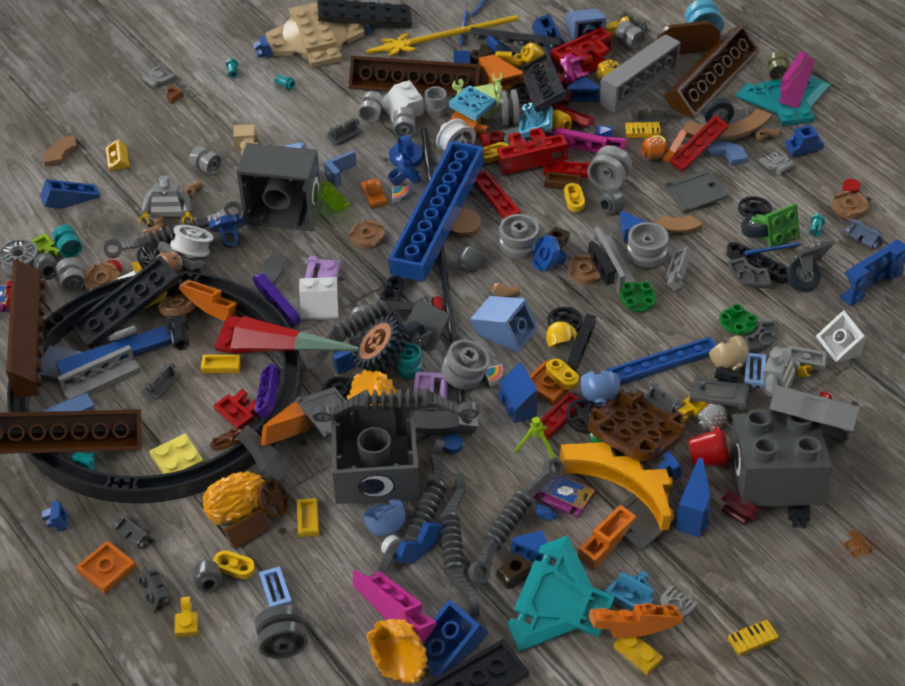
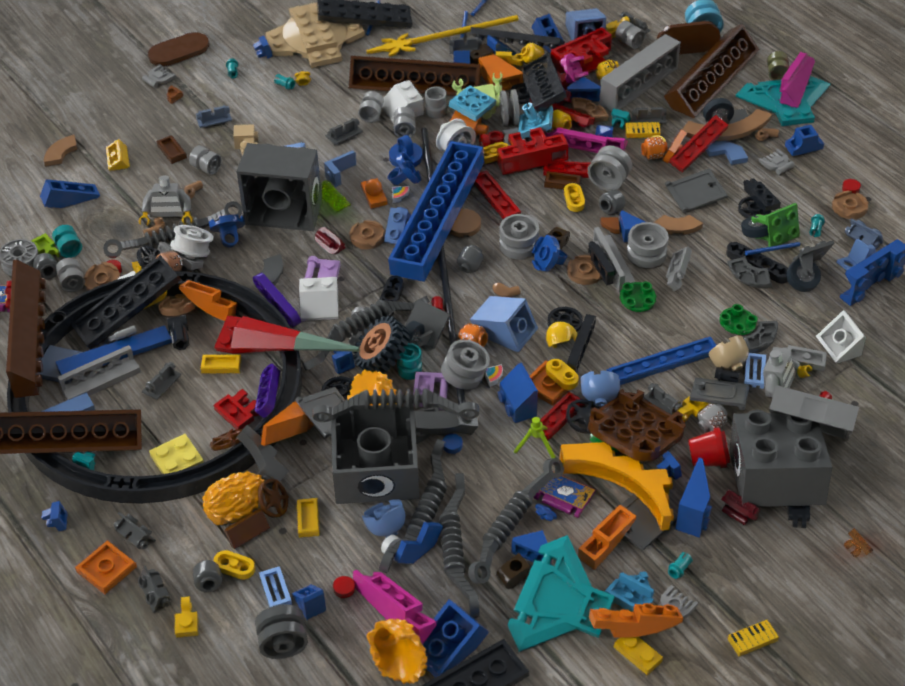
none -> reddish brown tile [148,32,209,66]
none -> reddish brown tile [157,135,187,164]
none -> sand blue hinge [196,105,232,128]
none -> blue slope [292,584,326,620]
none -> yellow plate [295,71,311,86]
none -> dark red piece [315,227,345,254]
none -> red tile [333,576,355,598]
none -> medium blue bracket [384,207,411,244]
none -> dark grey hinge [449,37,481,54]
none -> orange head [458,323,488,347]
none -> medium nougat tile [571,98,609,122]
none -> dark orange tile [600,217,620,234]
none -> teal tile [611,108,631,129]
none -> teal pin [668,552,693,579]
none -> black hinge [743,178,781,212]
none -> medium blue bracket [836,239,876,270]

